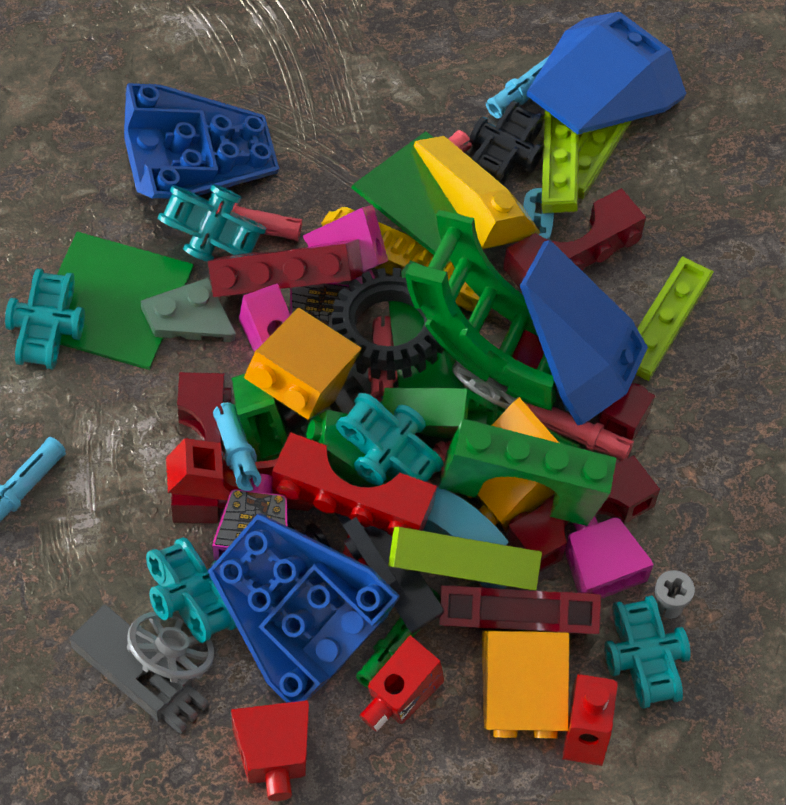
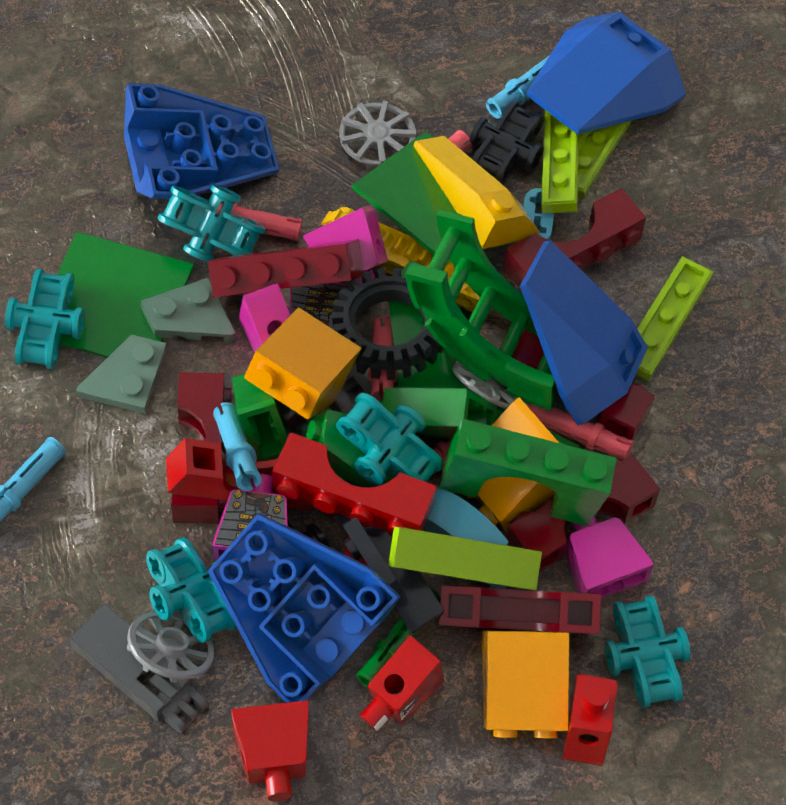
light grey bush [655,570,695,619] -> none
none -> sand green wing [76,335,168,414]
none -> light grey wheel [339,101,416,166]

